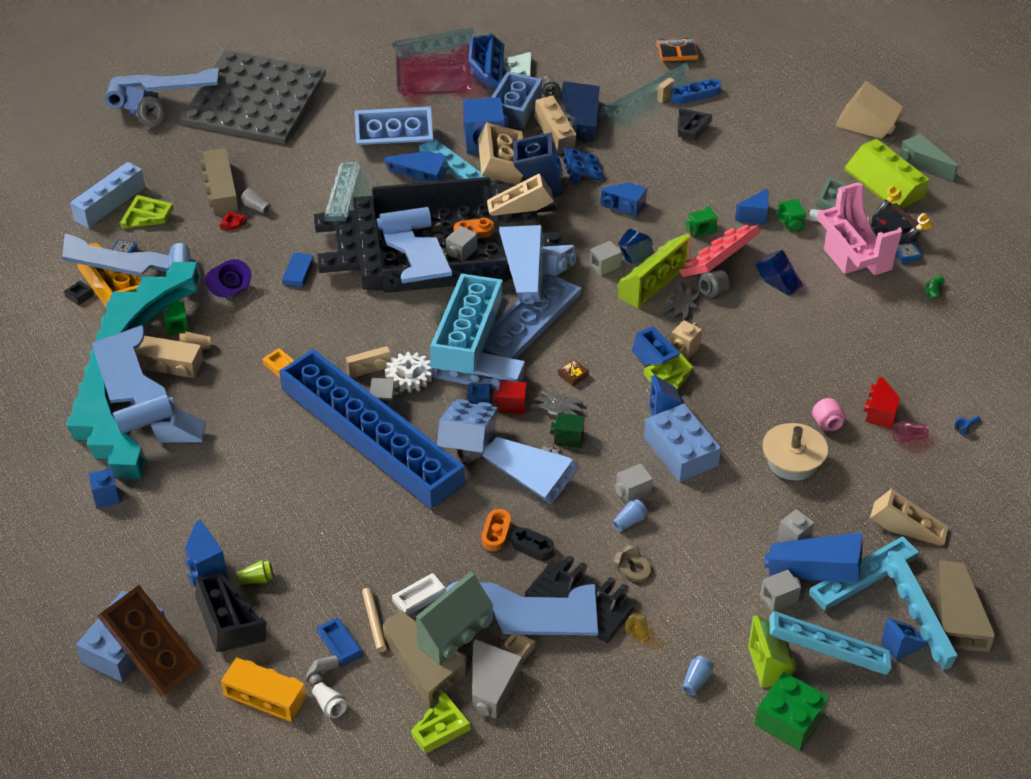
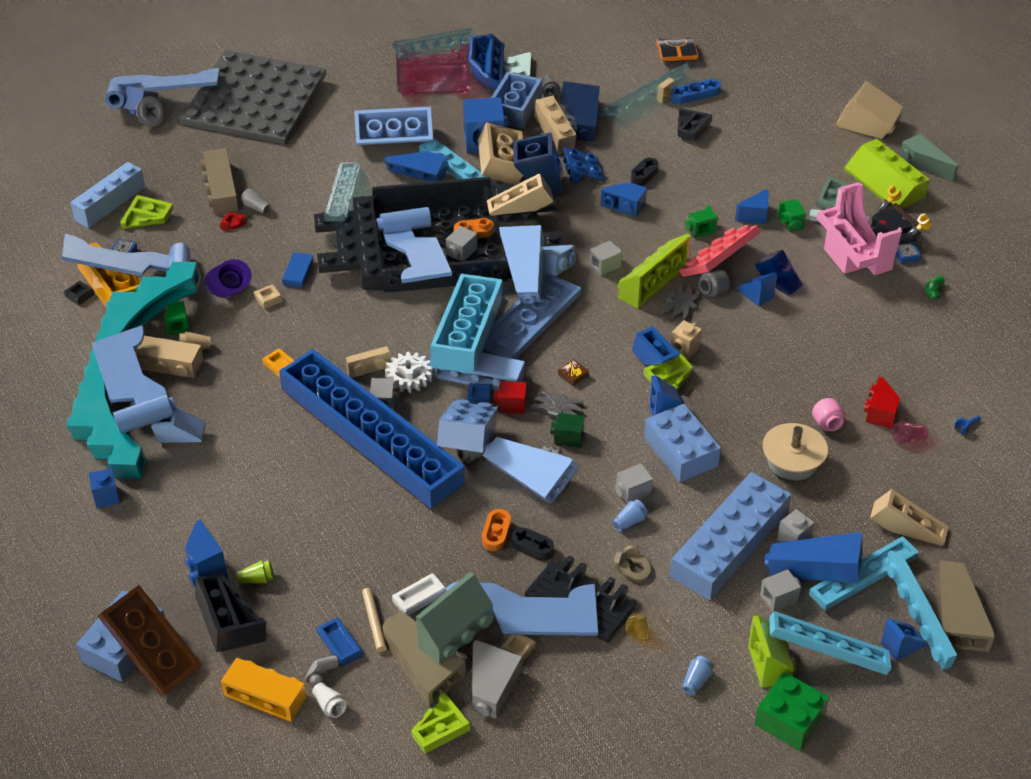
slope [618,228,654,265] -> none
none -> tan tile [254,284,283,309]
none -> black beam [631,158,659,186]
none -> medium blue brick [670,472,791,601]
none -> blue slope [737,273,777,307]

